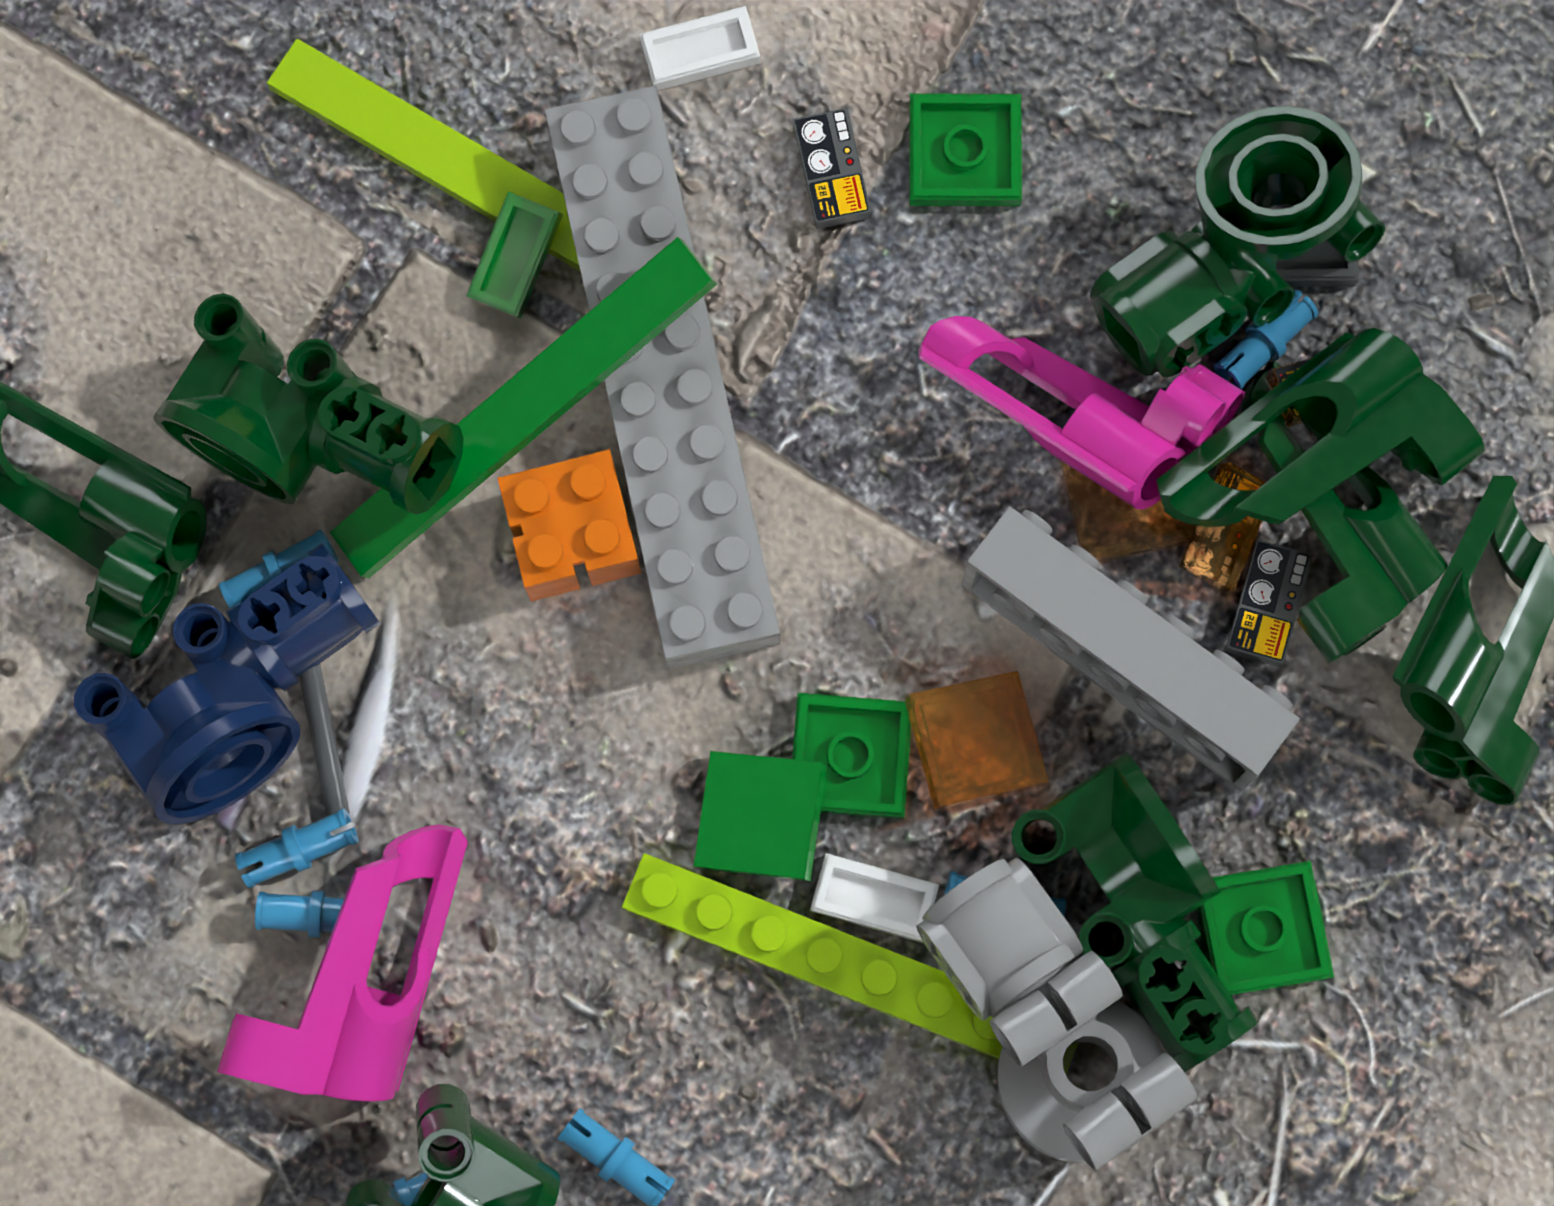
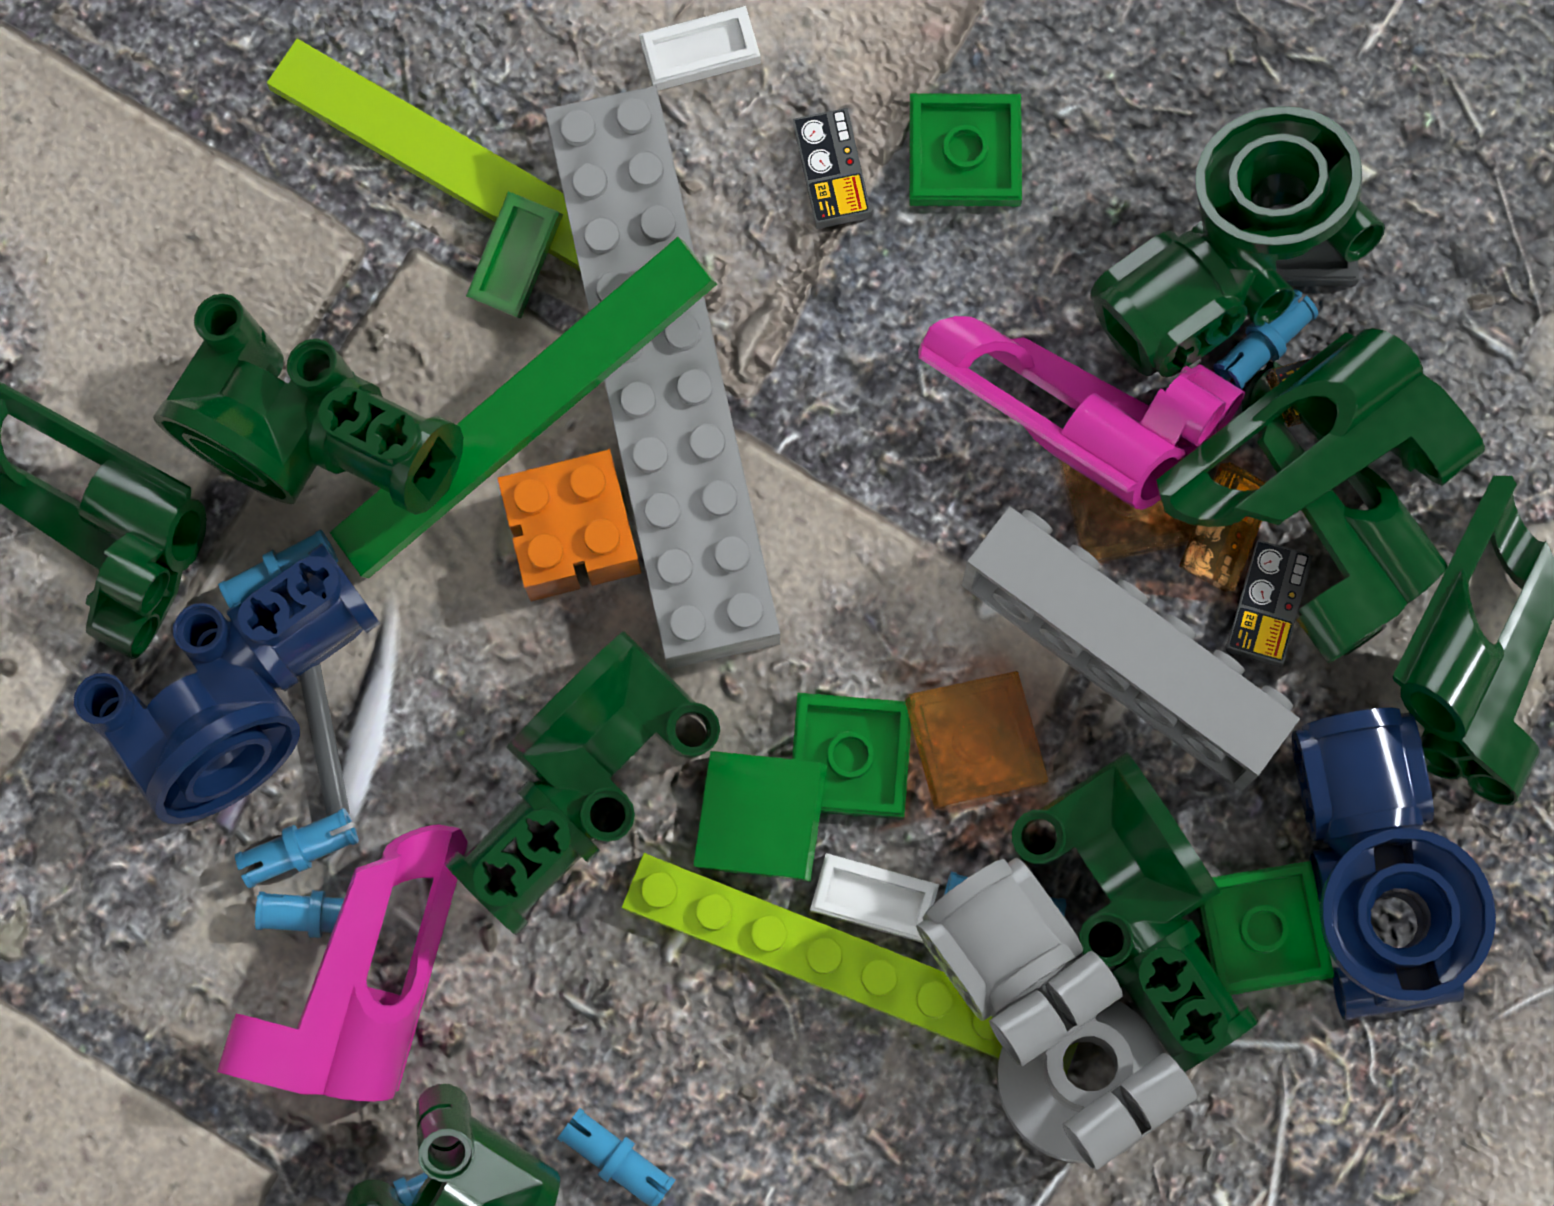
none -> dark green piece [444,631,720,935]
none -> dark blue piece [1291,707,1496,1020]

